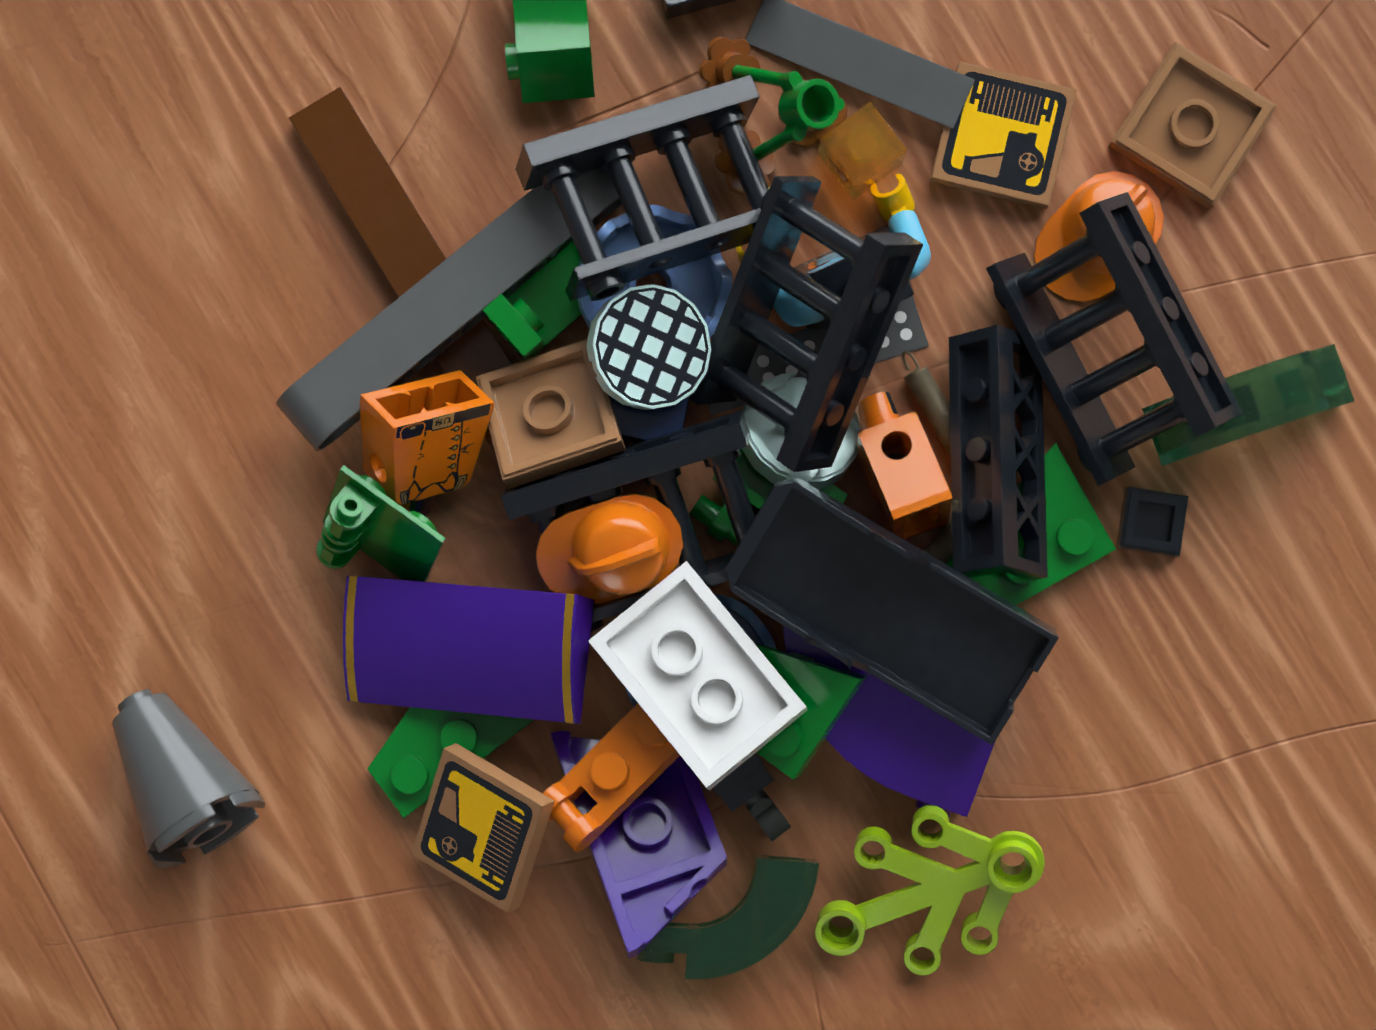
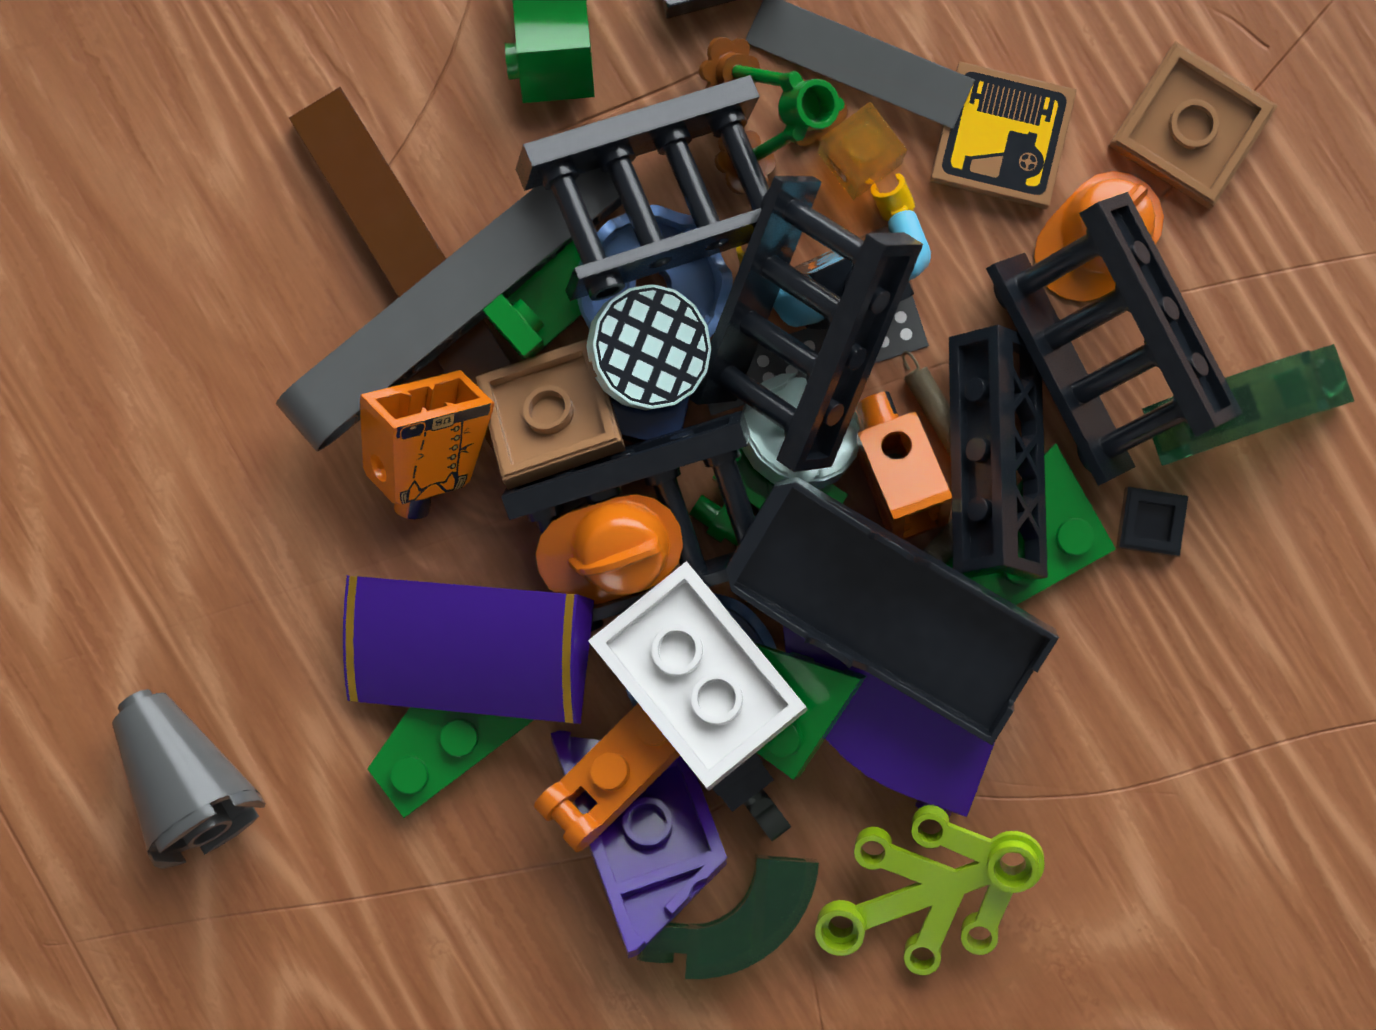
green hinge [316,465,446,582] -> none
tile [411,743,554,913] -> none

